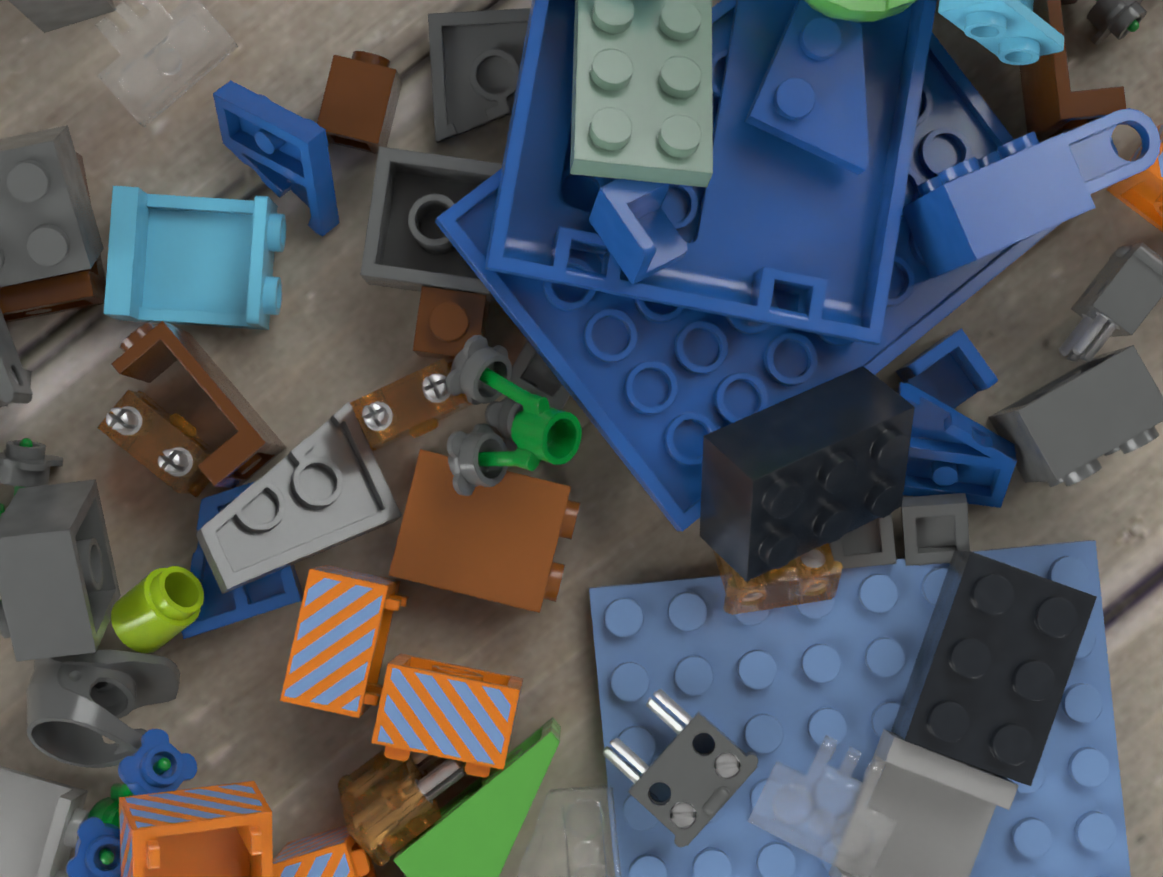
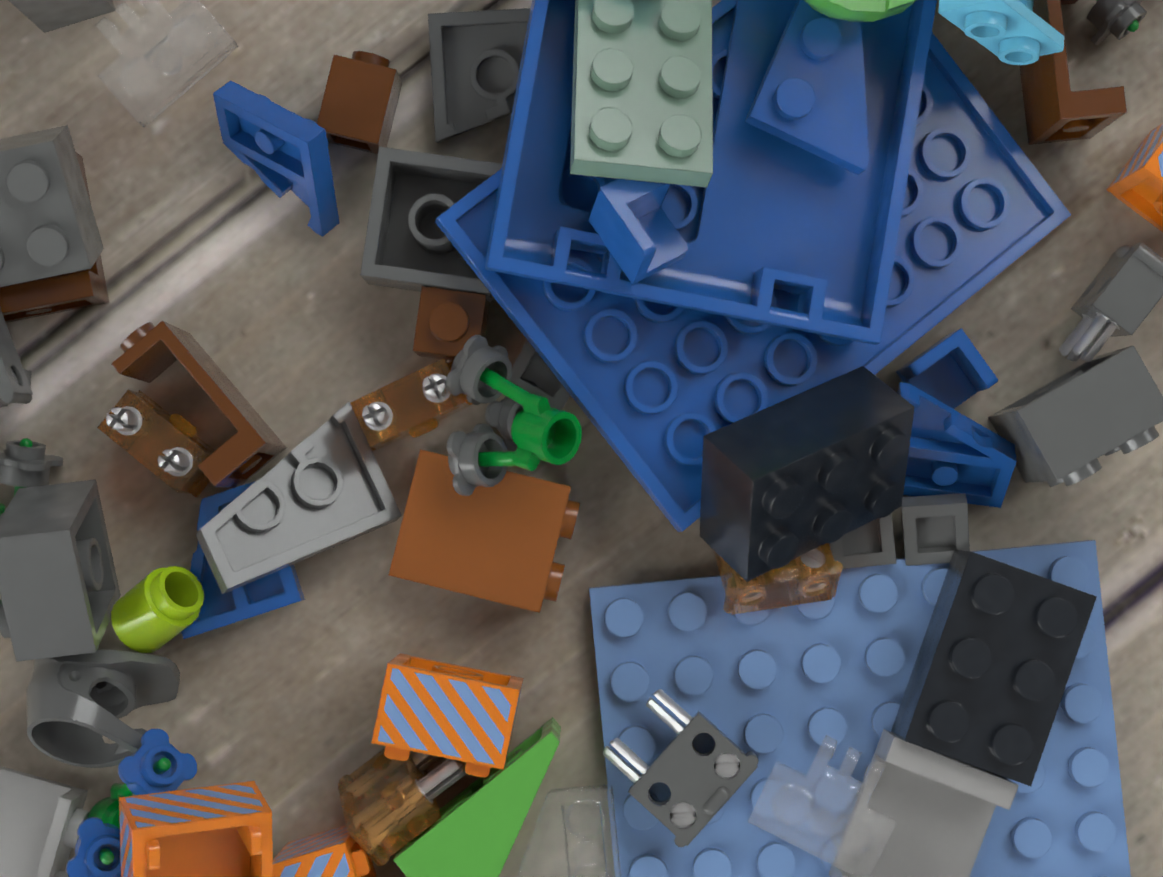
medium azure panel [104,186,286,330] -> none
orange container [280,565,409,718] -> none
brick [902,108,1161,279] -> none

